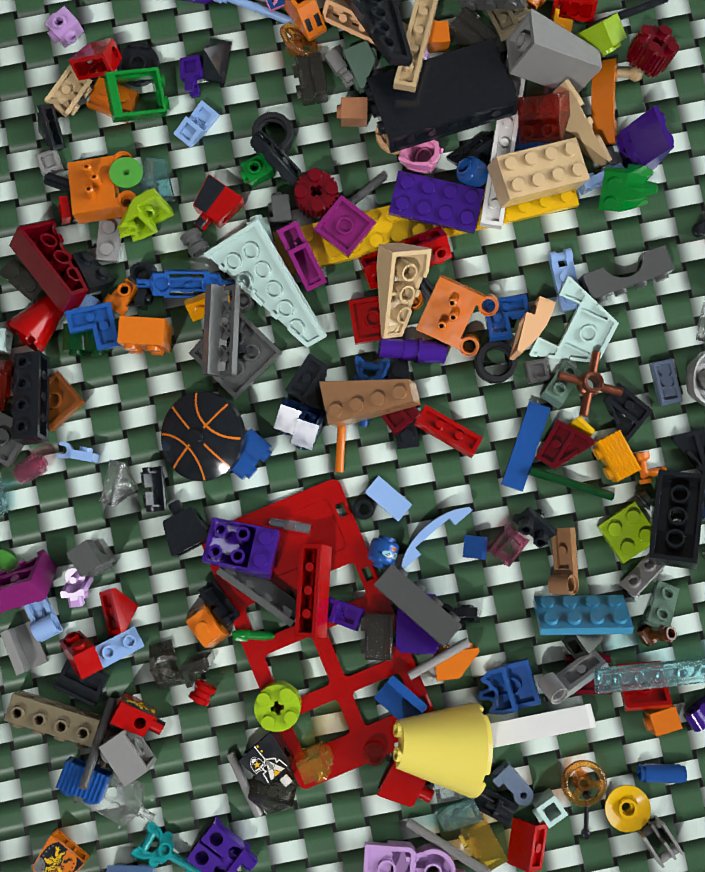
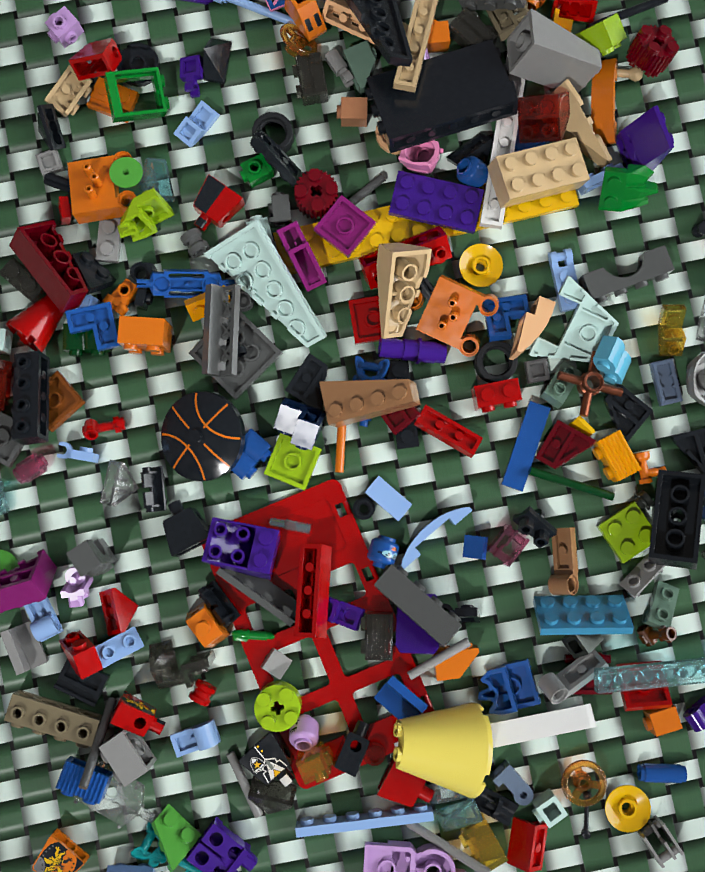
none -> red bar [82,416,126,440]
none -> bright green wing [151,804,202,872]
none -> light blue plate [170,719,221,758]
none -> light grey tile [260,648,292,680]
none -> lime plate [264,433,322,490]
none -> lavender head [289,714,319,751]
none -> light blue plate [295,803,434,838]
none -> black torso [332,719,371,777]
none -> yellow dish [459,244,503,287]
none -> red brick [471,378,522,413]
none -> medium azure brick [593,335,631,385]
none -> clear yellow slope [658,305,687,356]

